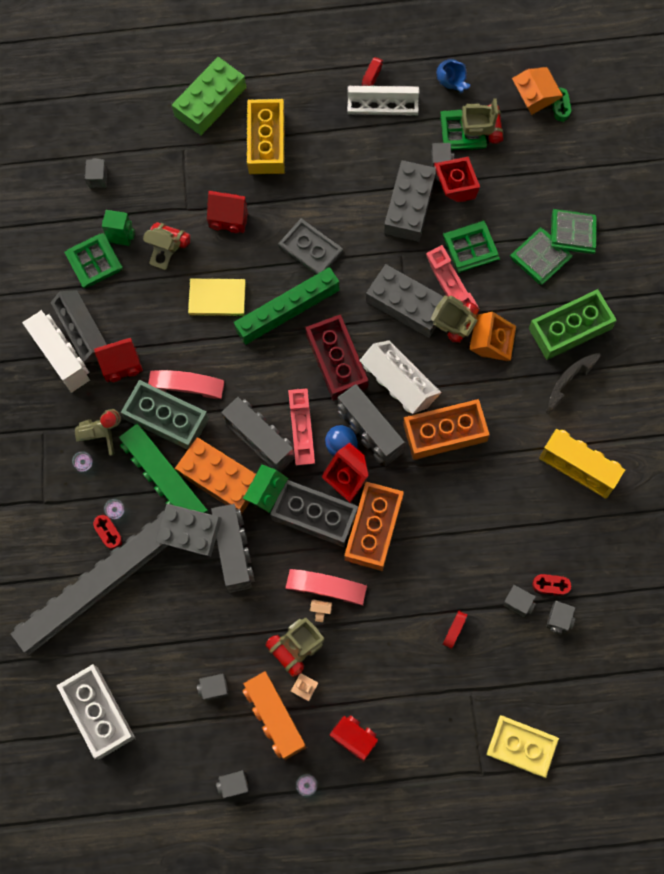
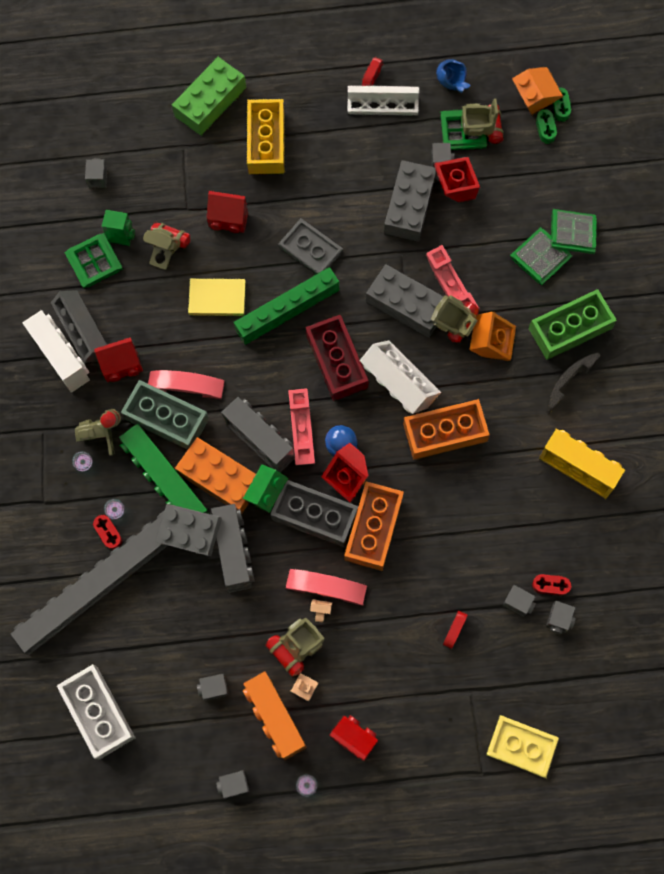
dark grey brick [337,384,405,467] -> none
green piece [443,221,500,273] -> none
none -> green beam [536,110,557,144]

